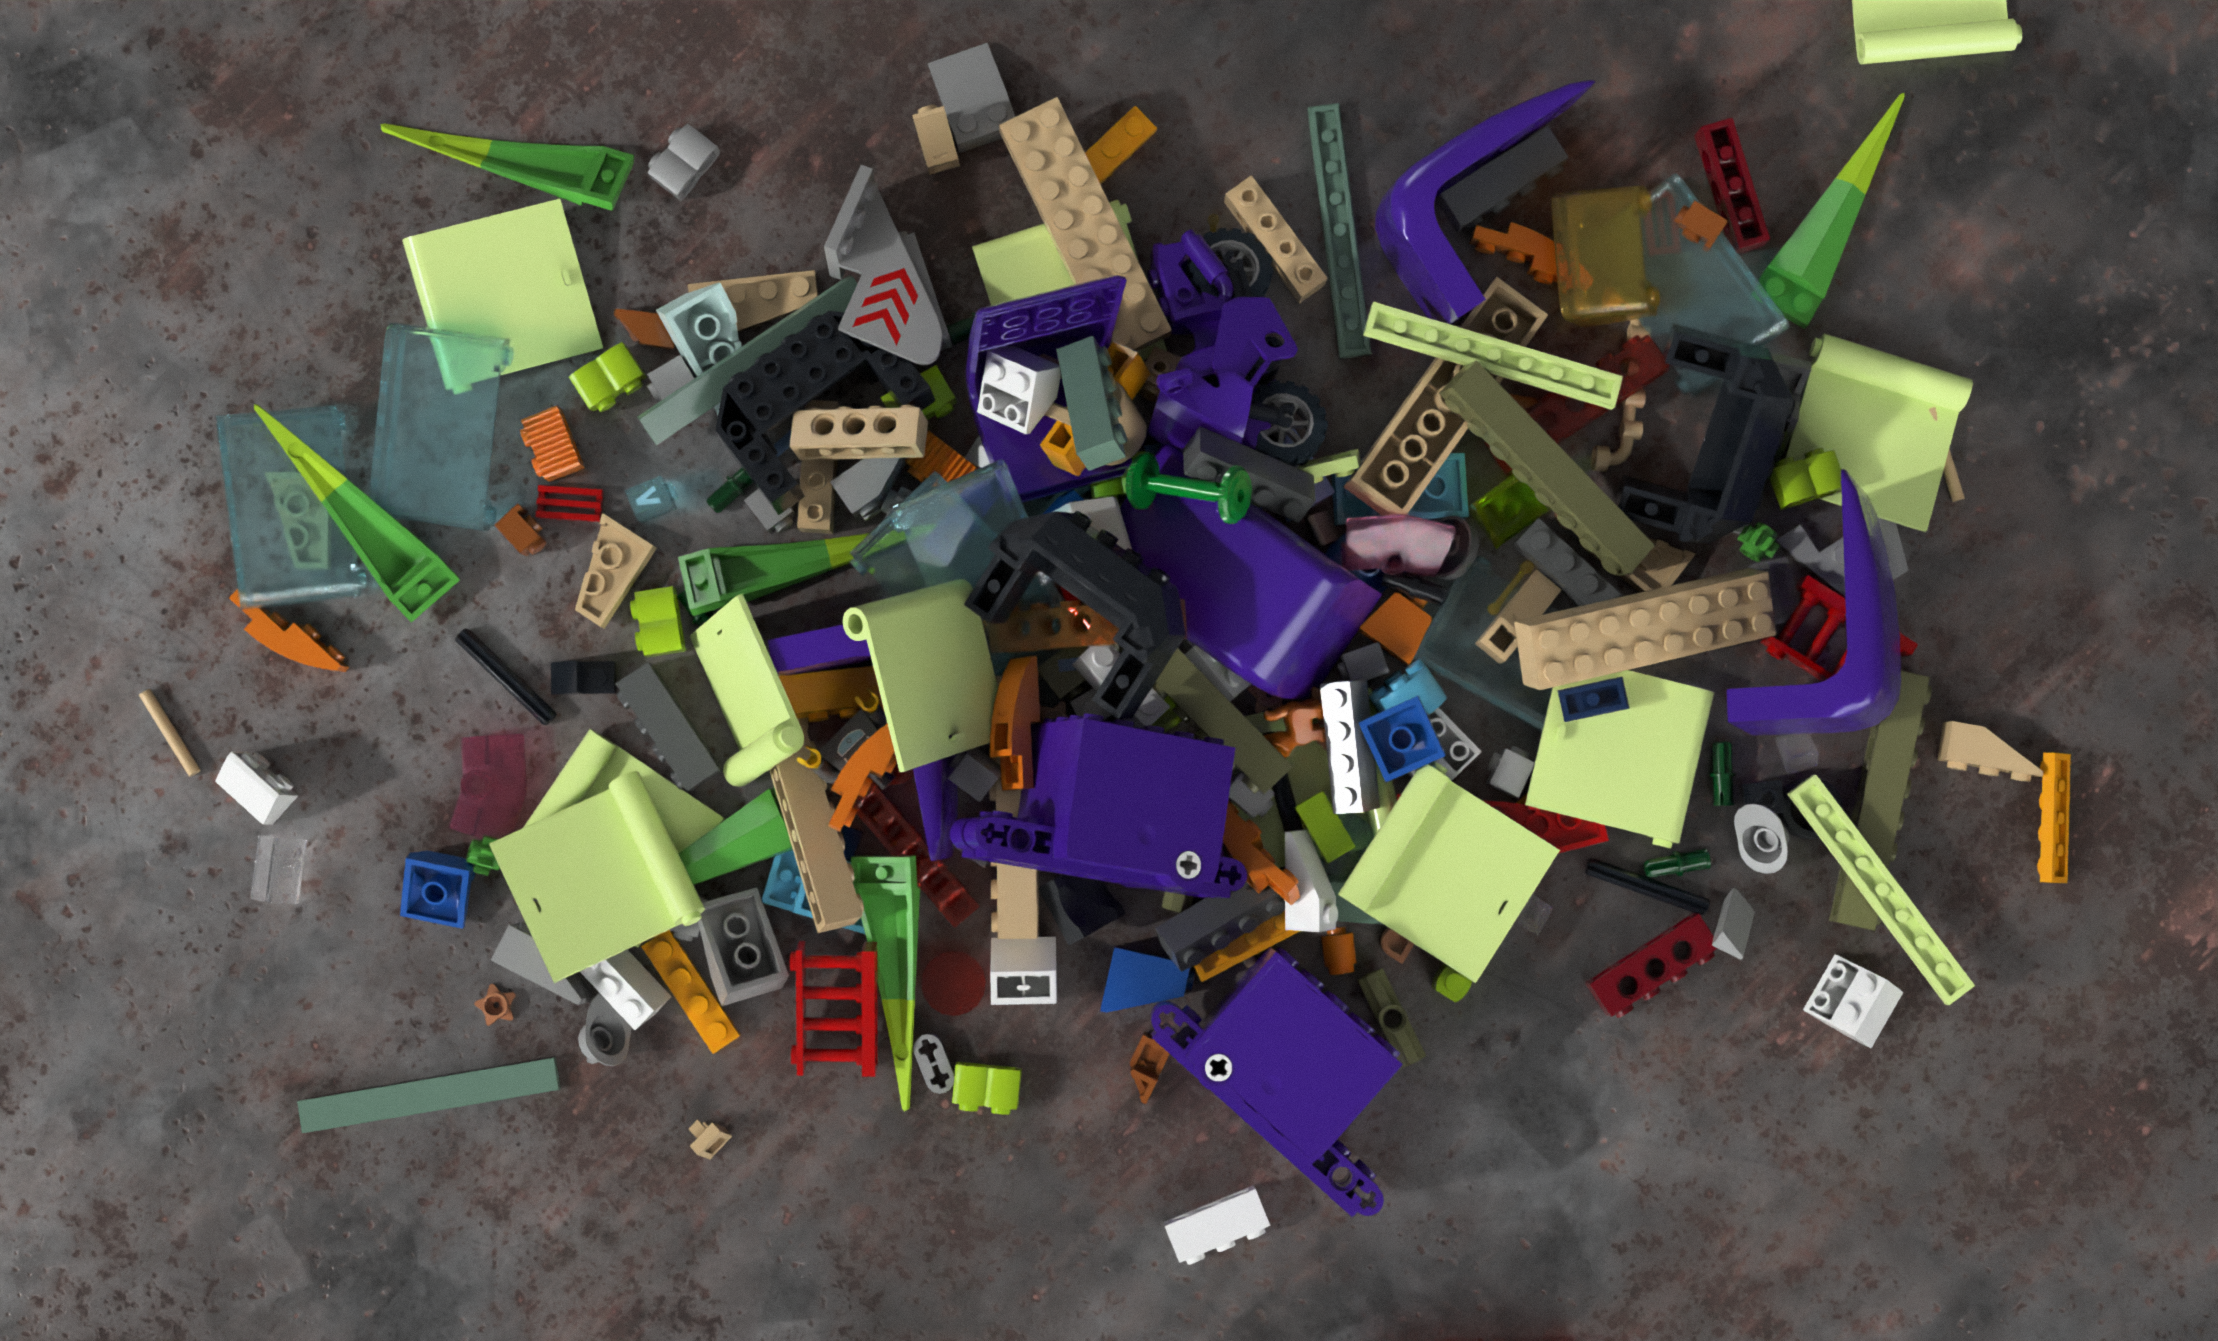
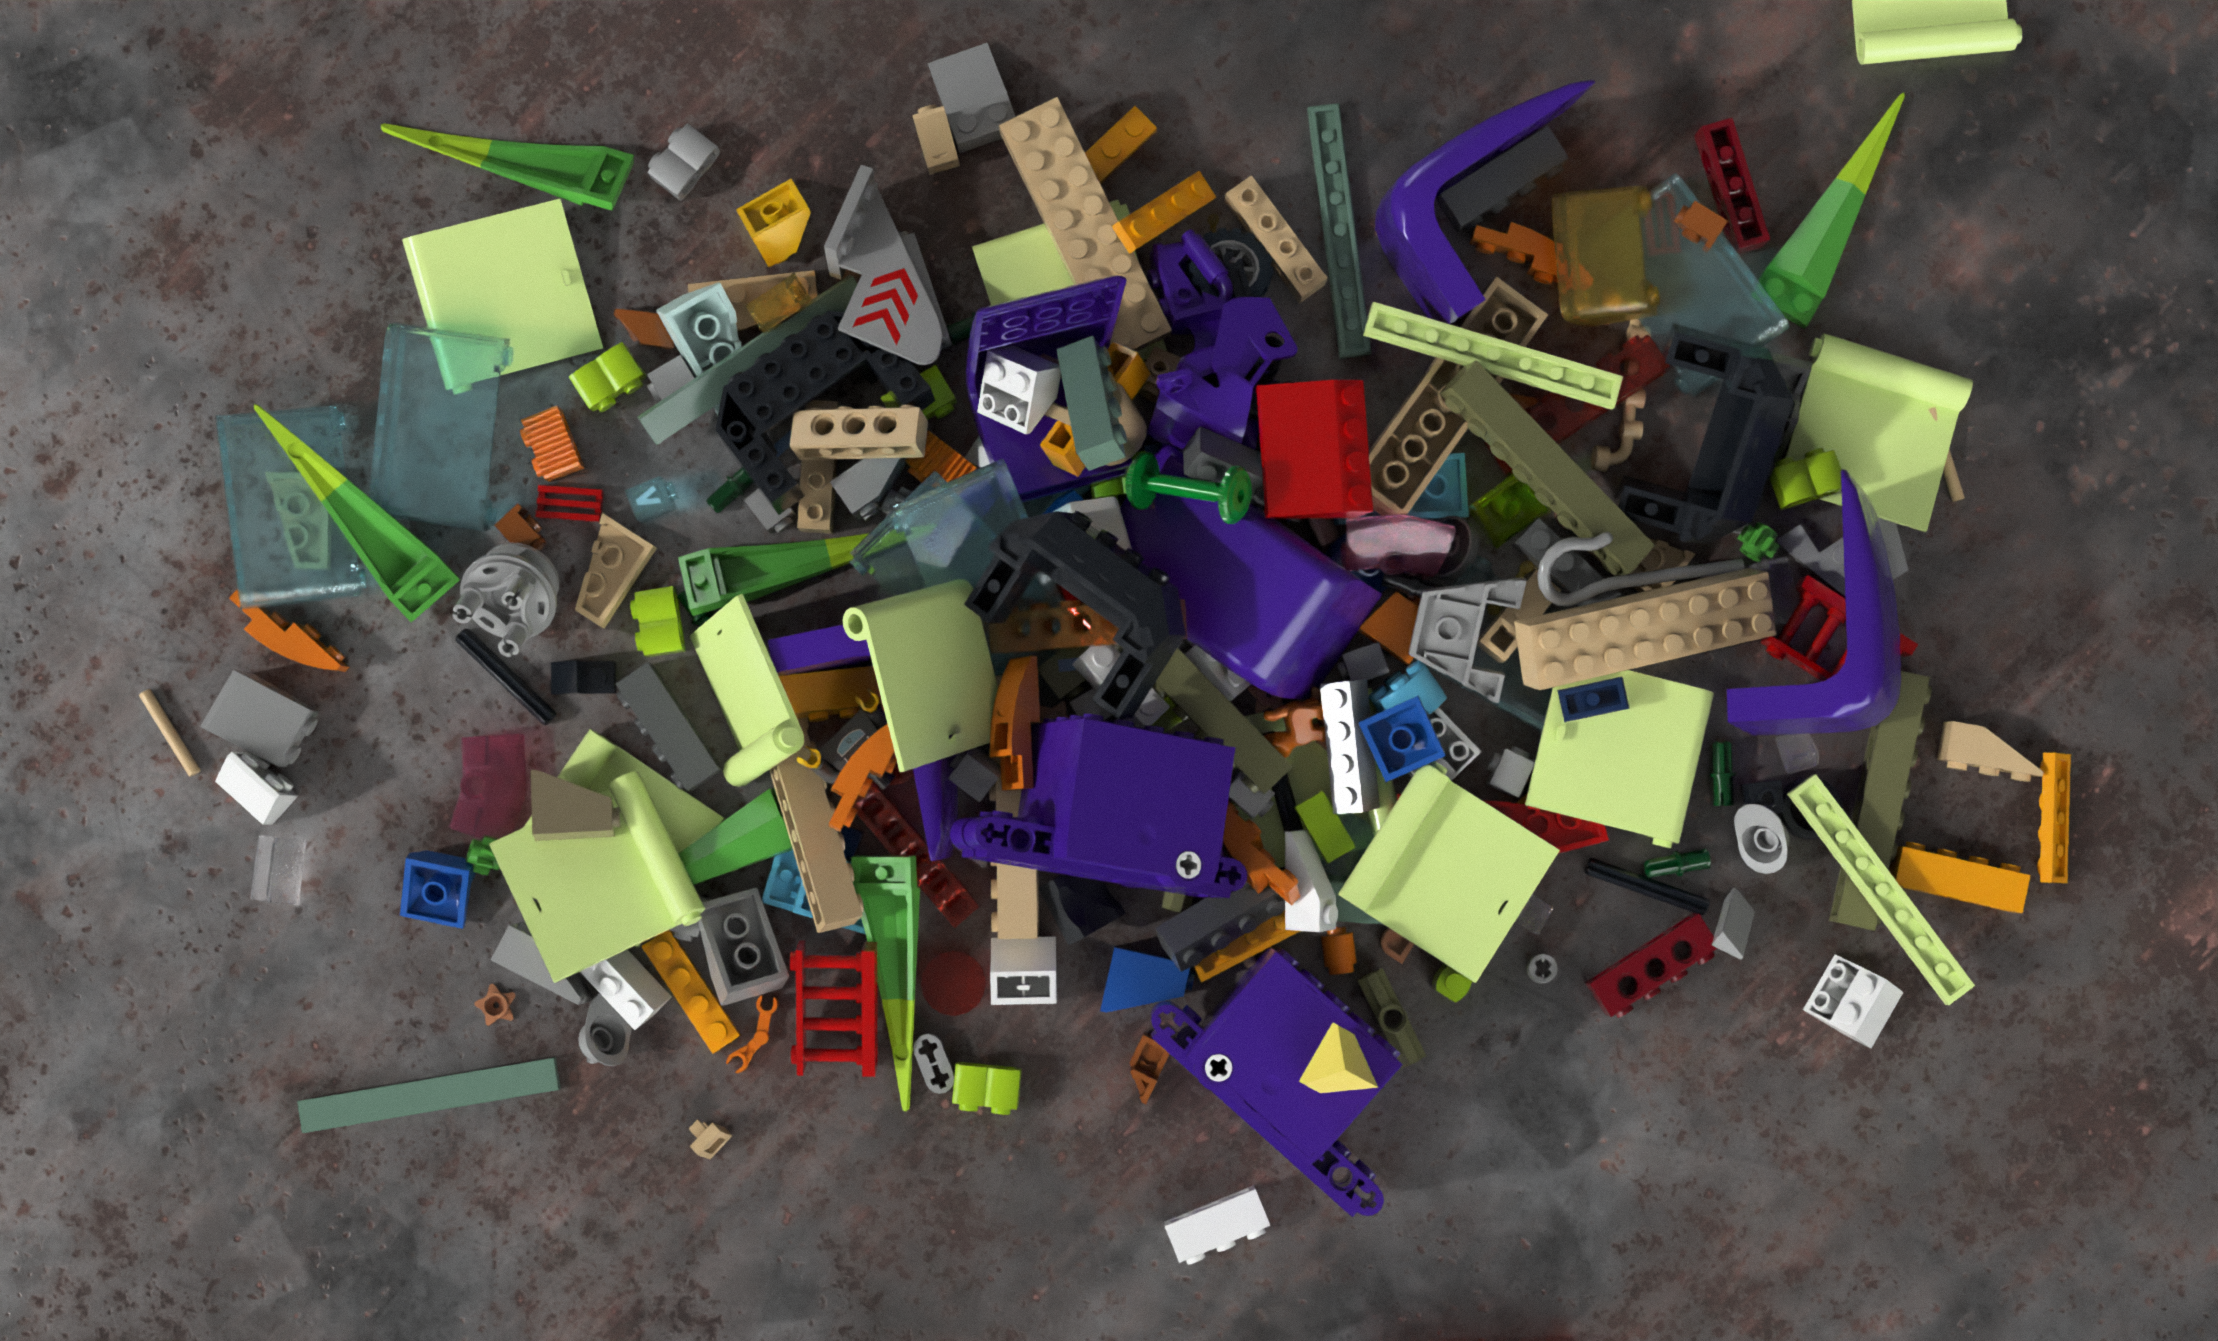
none -> light grey slope [200,670,319,767]
none -> light grey piece [452,543,559,657]
none -> dark tan slope [531,770,620,841]
none -> orange piece [726,995,779,1073]
none -> yellow slope [736,179,811,267]
none -> clear yellow torso [743,272,812,333]
none -> light orange plate [1112,171,1217,254]
none -> red slope [1256,380,1373,518]
none -> light yellow slope [1299,1022,1378,1093]
none -> light grey wing [1408,578,1527,703]
none -> light grey bush [1527,954,1558,984]
none -> light grey piece [1537,532,1744,606]
none -> light orange brick [1889,841,2031,913]

